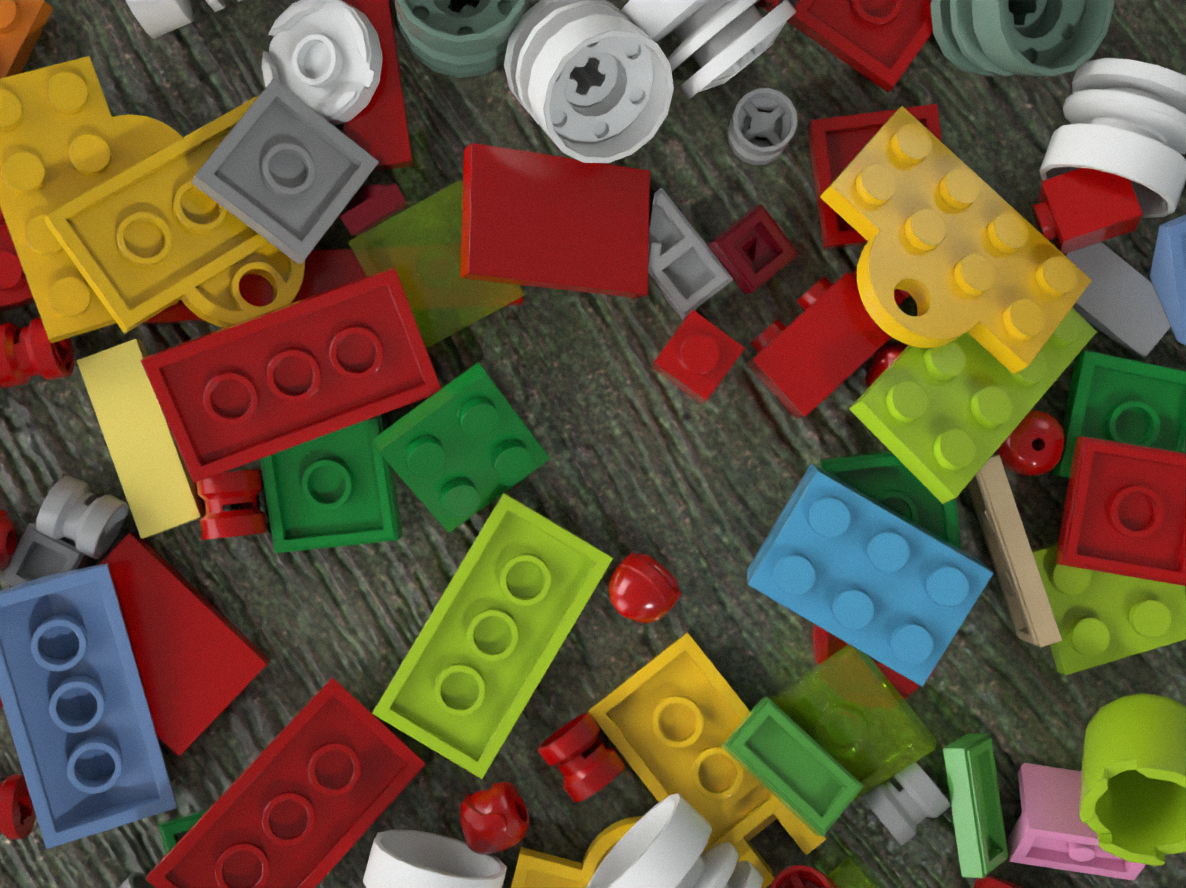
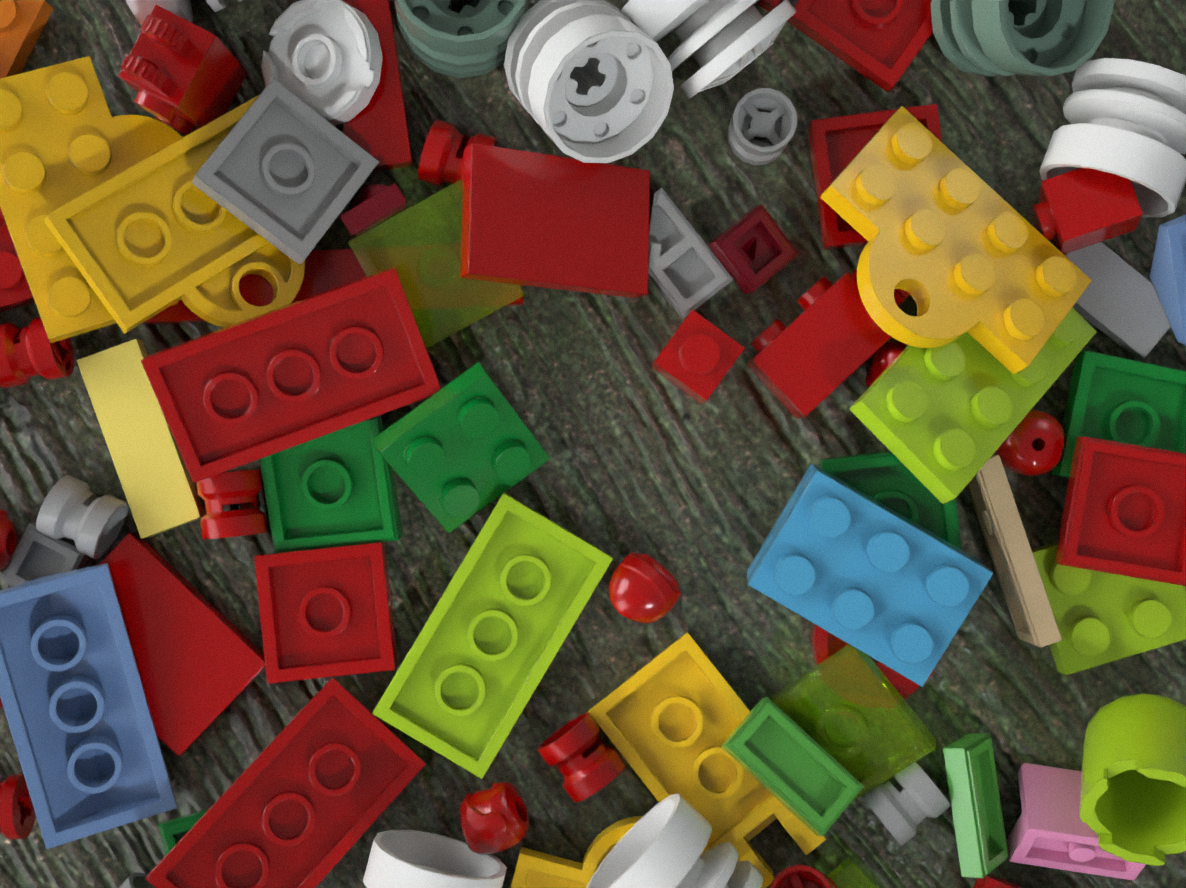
none -> red hinge [118,5,248,136]
none -> red plate [254,542,398,684]
none -> red wheel [418,119,499,194]

